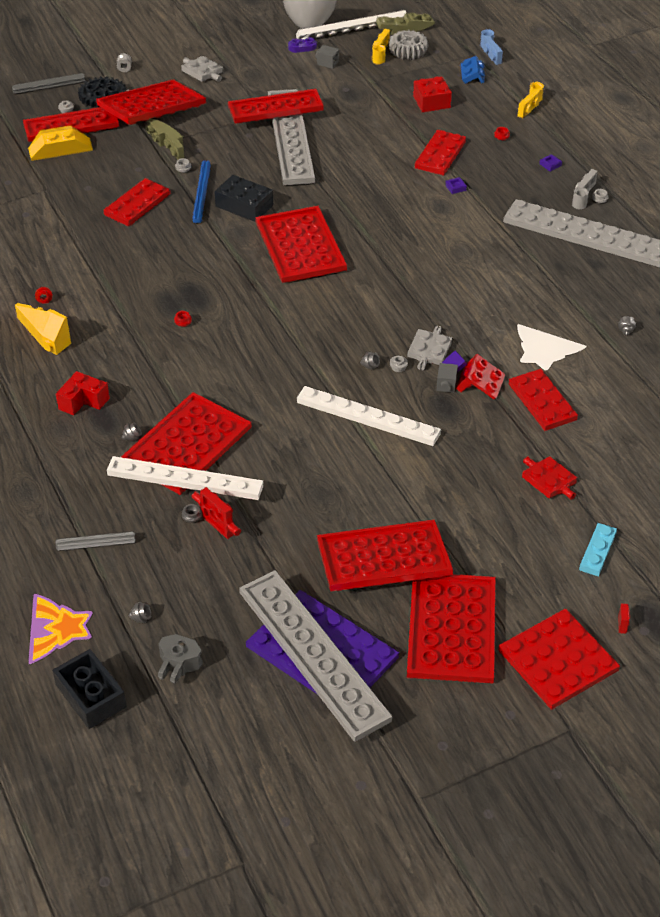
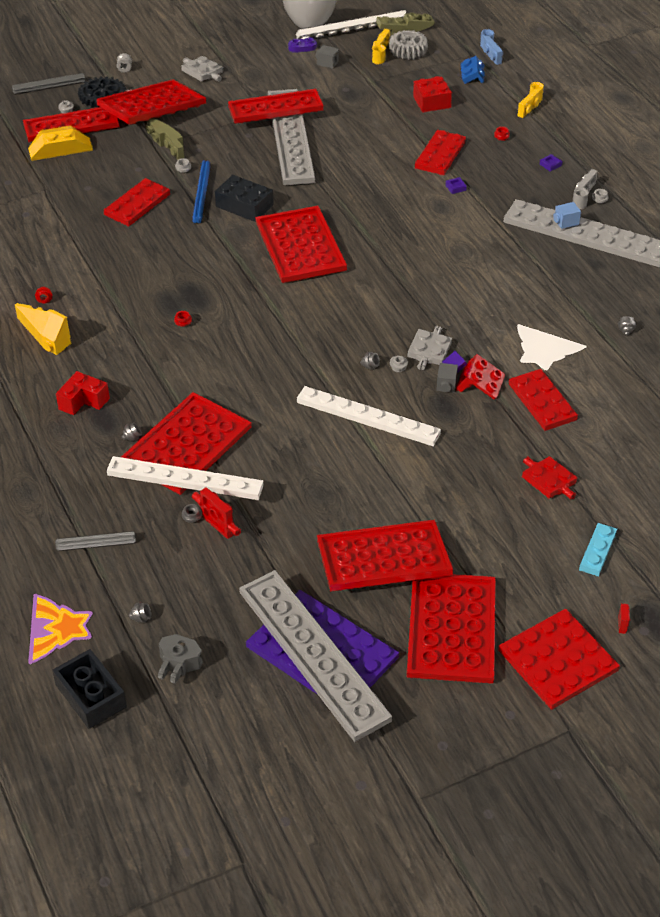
none -> medium blue brick [553,202,581,229]

